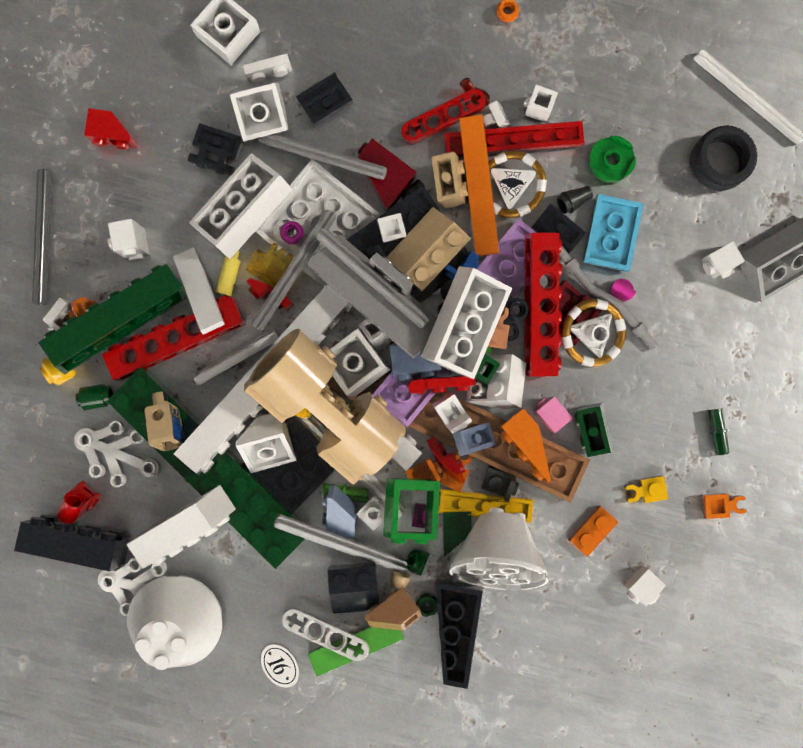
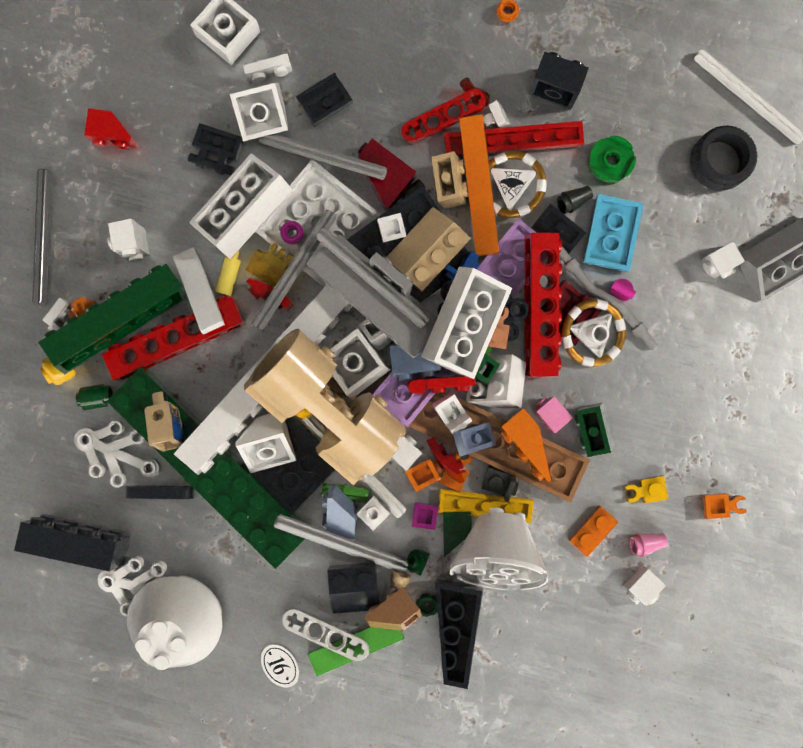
red piece [56,481,102,524] -> none
white brick [126,485,236,569] -> none
white tile [194,328,280,386] -> none
green window [383,478,440,544] -> none
white brick [523,84,558,123] -> none
dark green axle [708,408,730,456] -> none
none -> black beam [125,485,194,499]
none -> black brick [528,51,589,110]
none -> bright pink cone [630,533,668,557]

